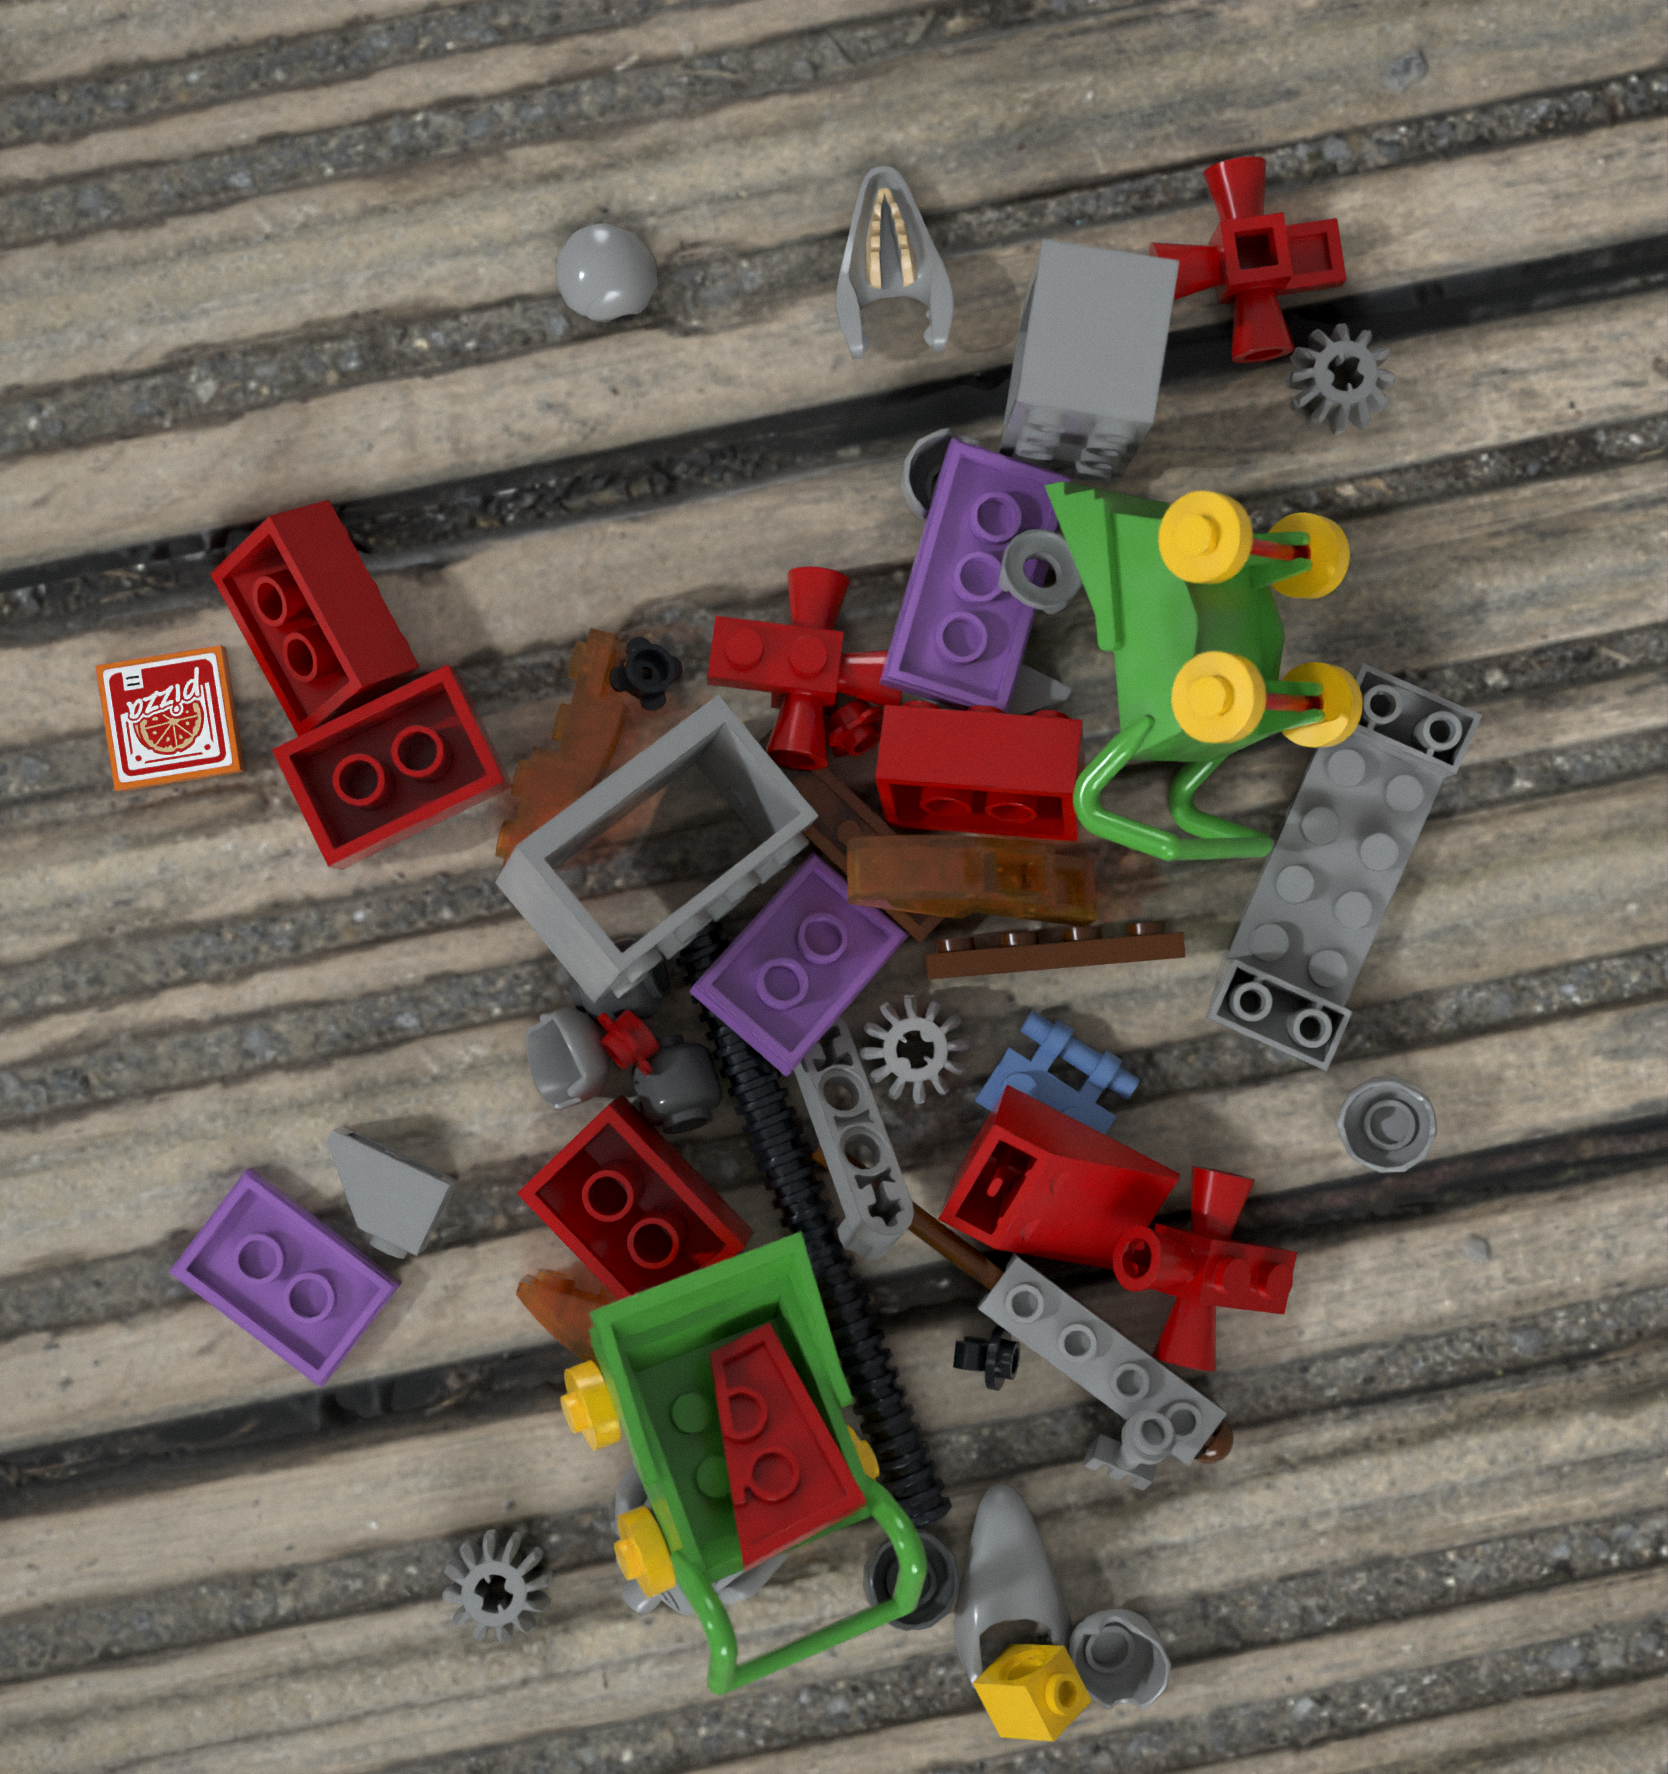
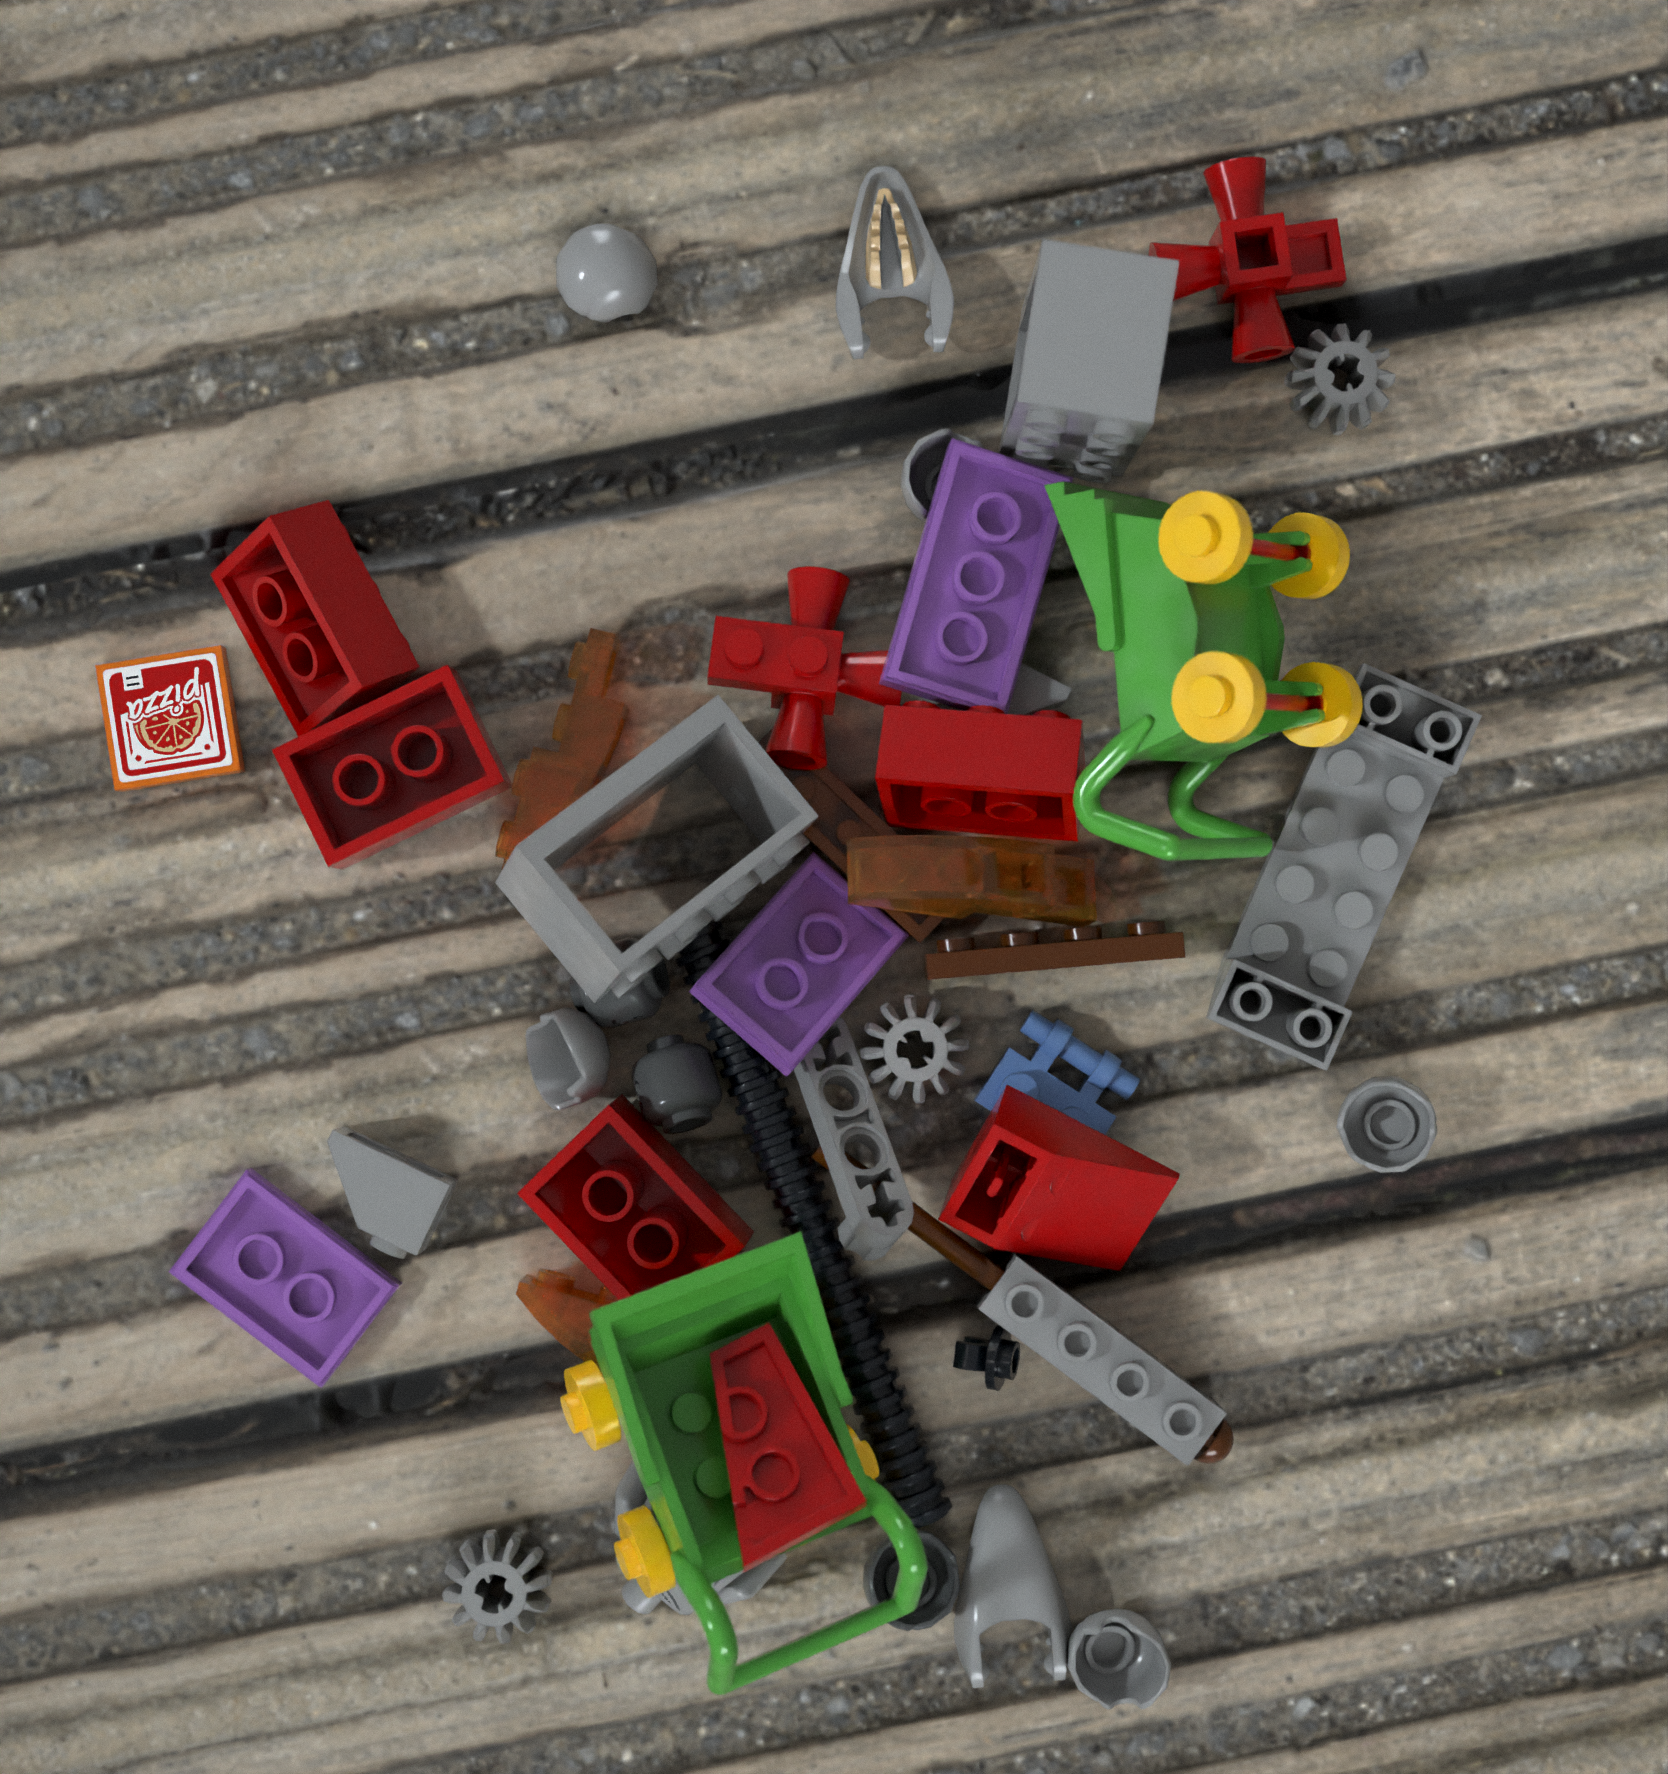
red plate [597,1010,659,1076] -> none
black plate [609,637,683,711] -> none
red plate [825,699,884,757] -> none
yellow brick [973,1644,1092,1742] -> none
light grey piece [998,529,1082,614] -> none
light grey hinge [1083,1409,1176,1491] -> none
red brick [1113,1165,1297,1371] -> none

